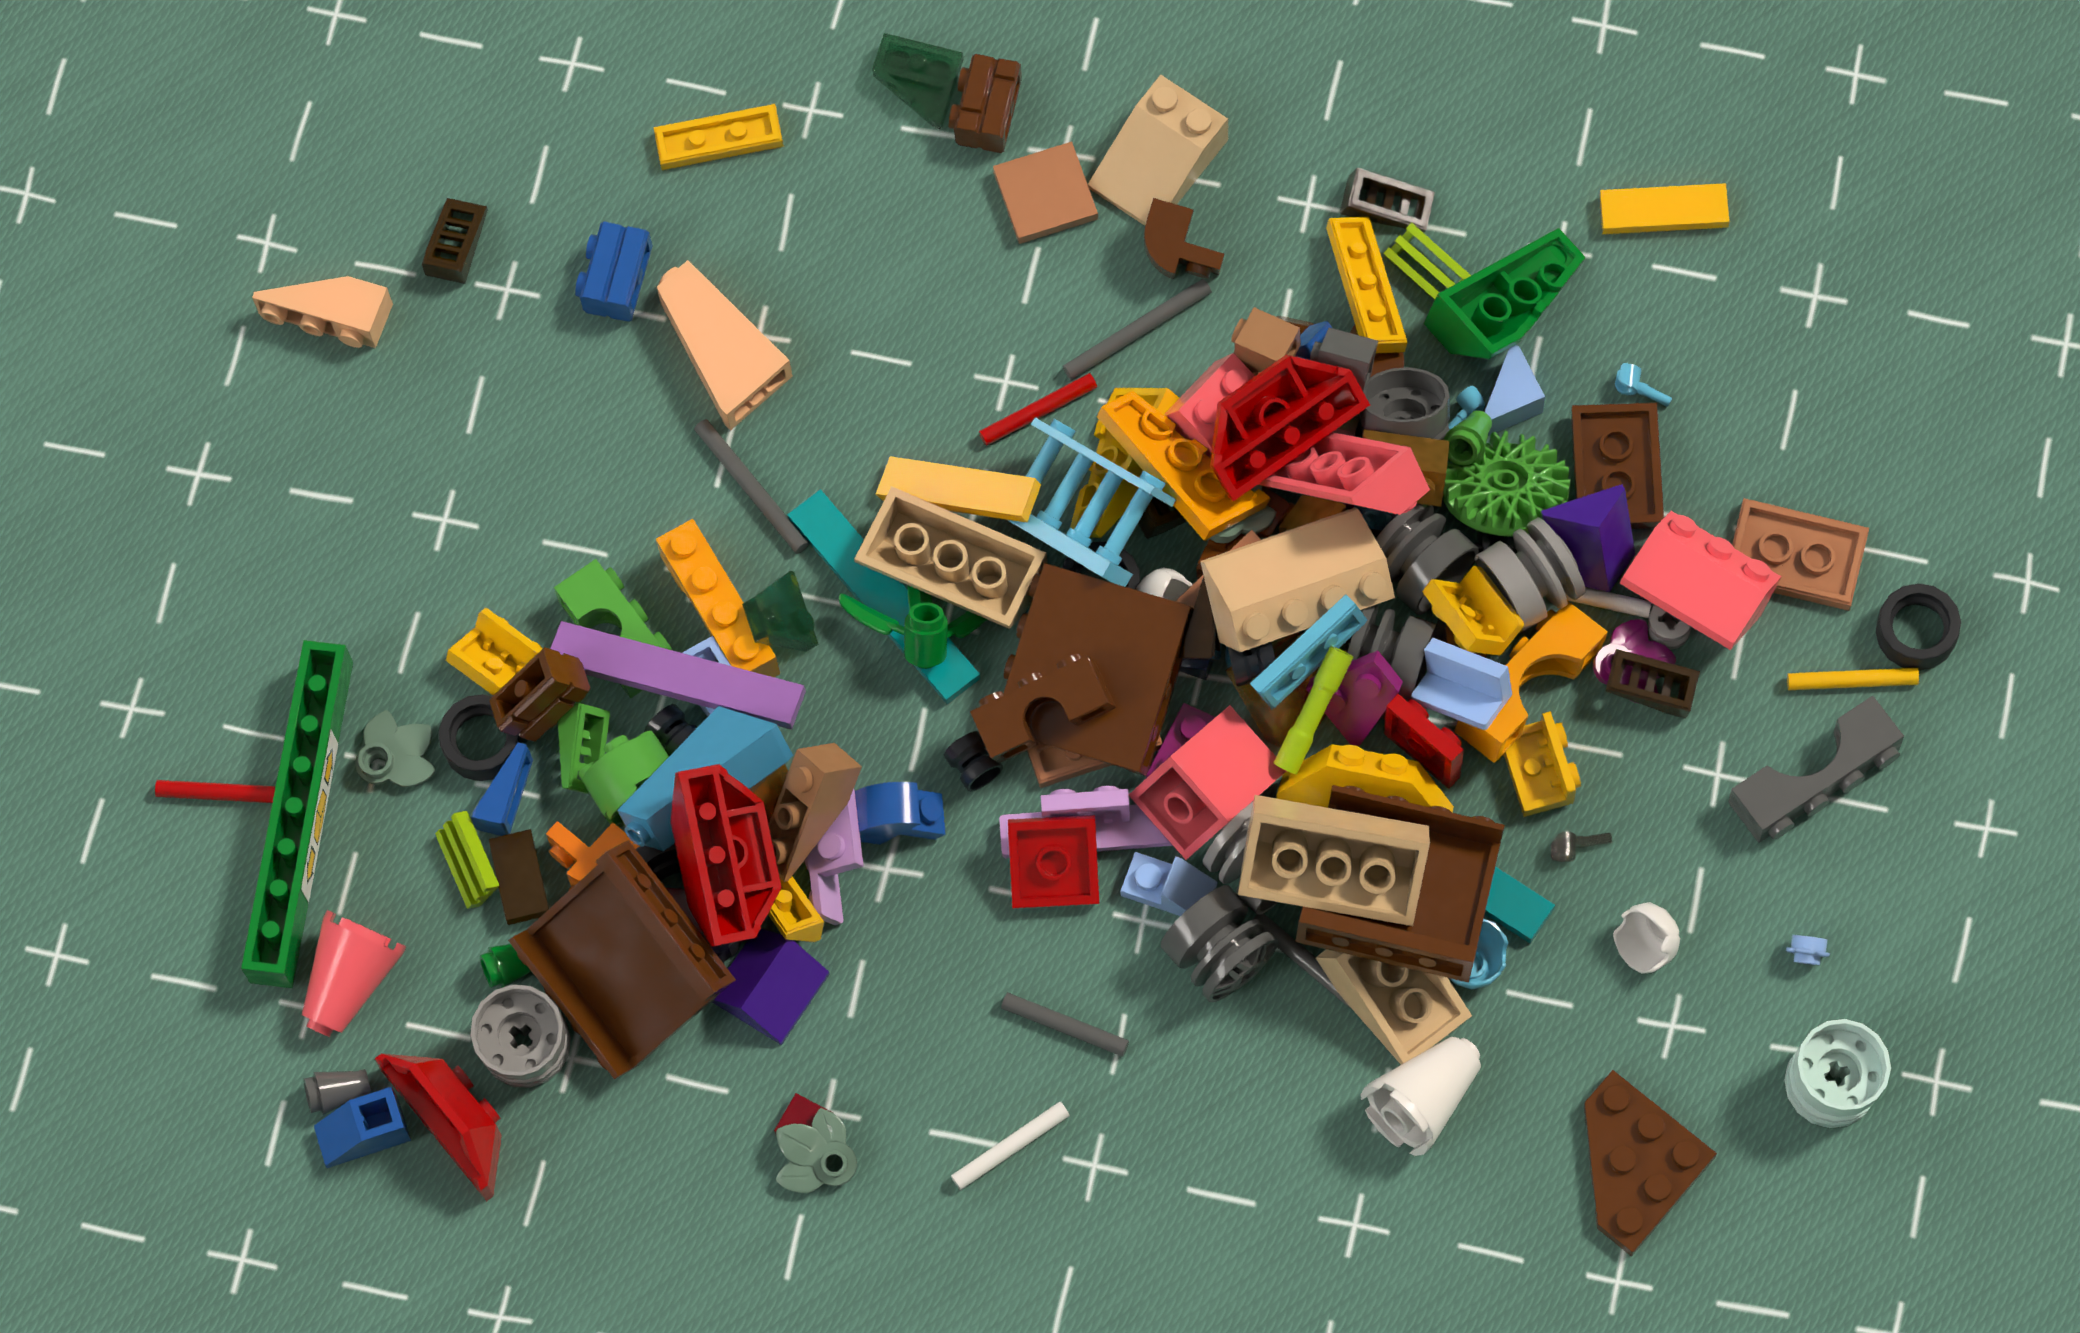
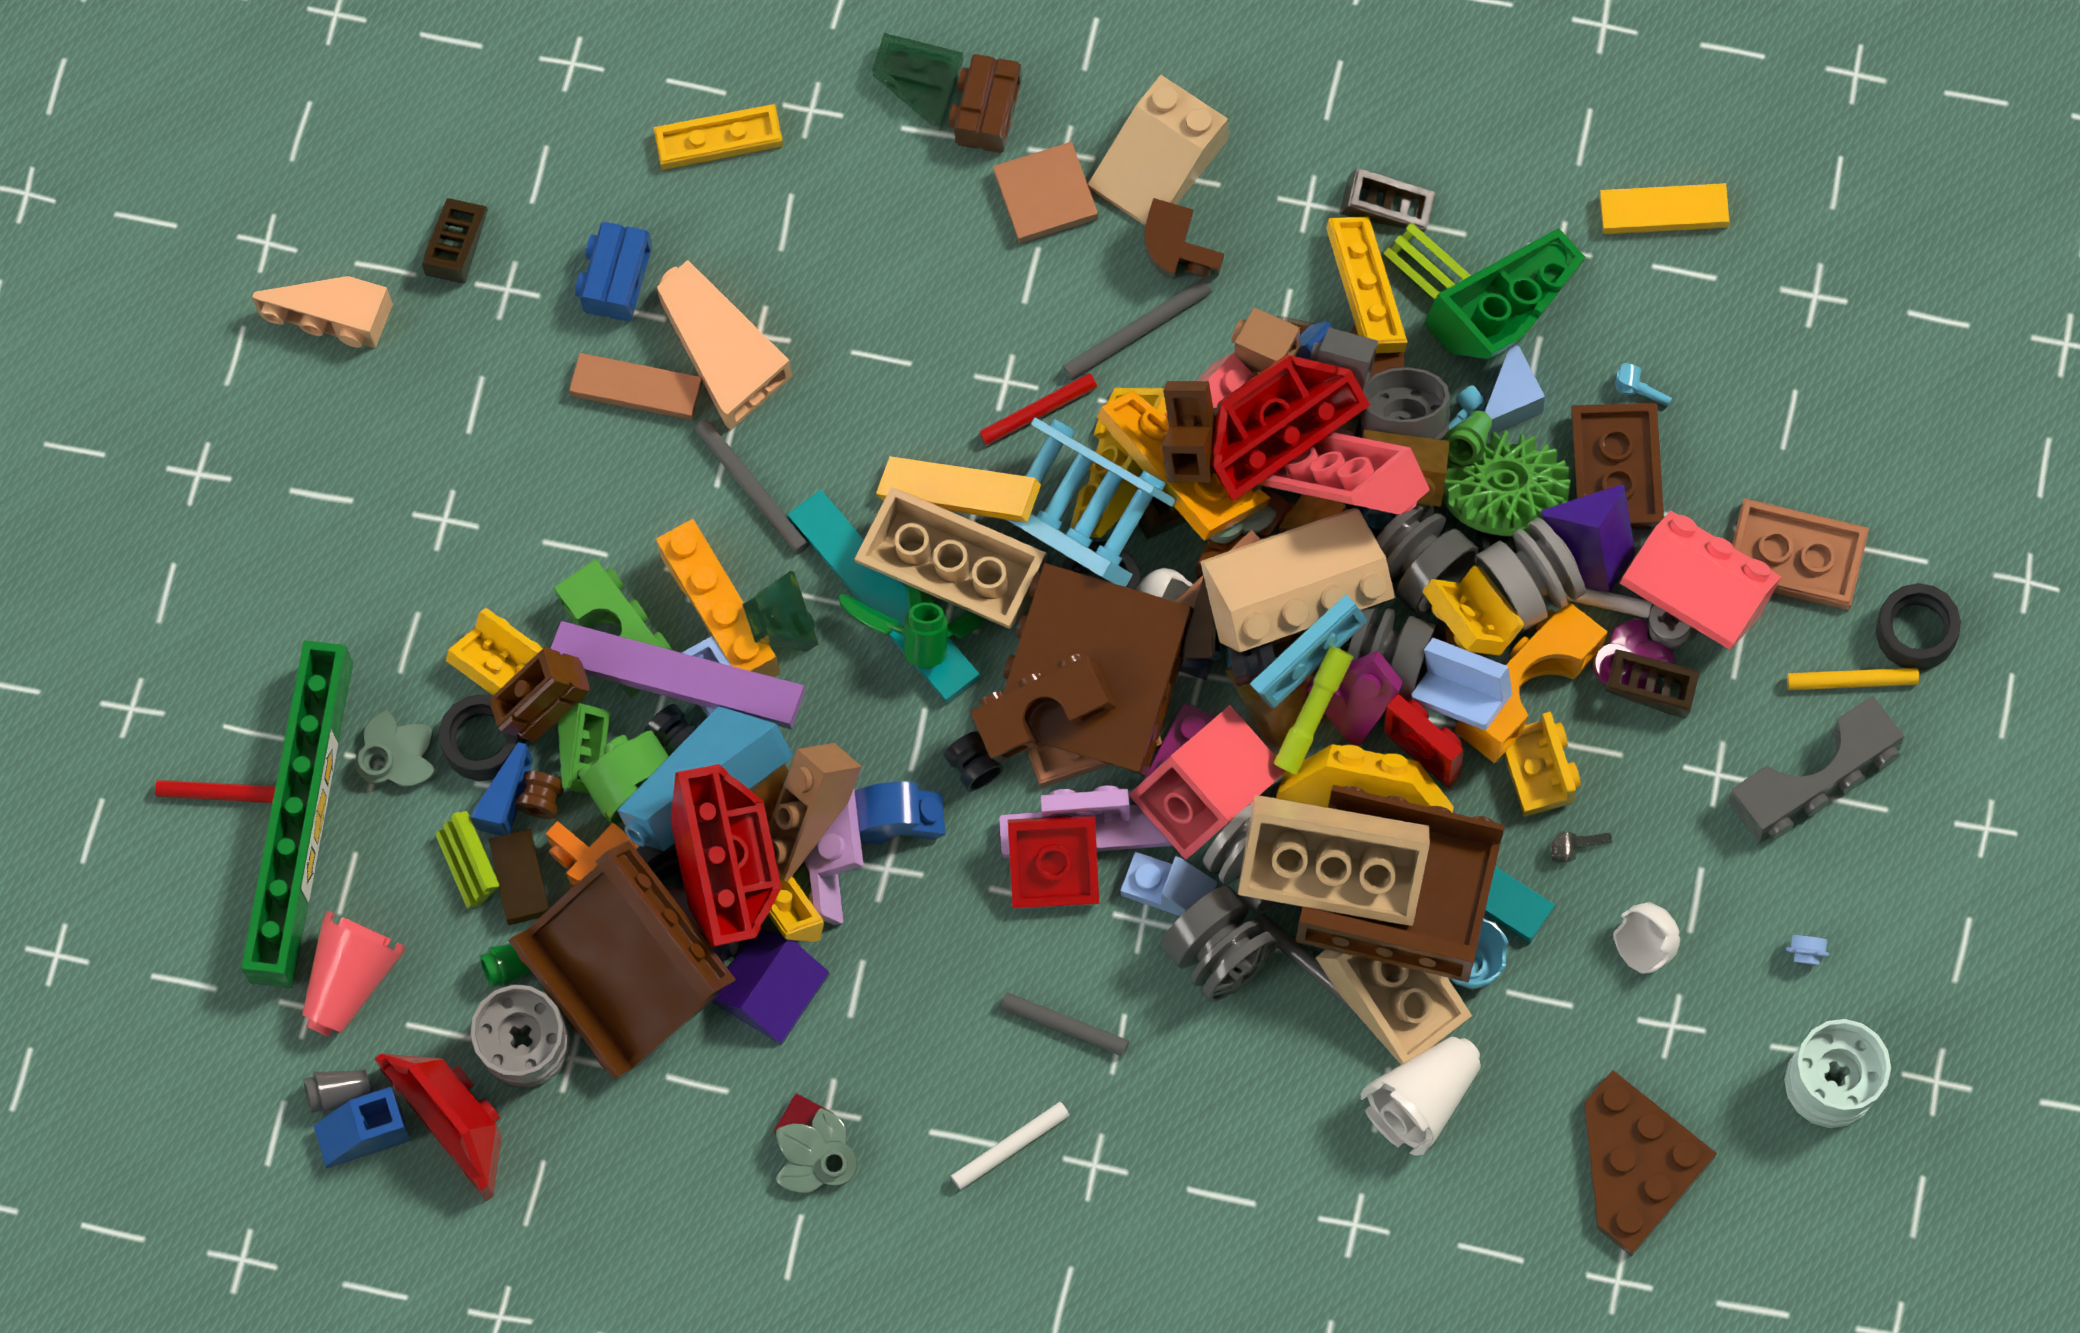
none -> reddish brown wheel [514,771,564,819]
none -> nougat tile [569,353,703,421]
none -> reddish brown brick [1162,381,1217,482]

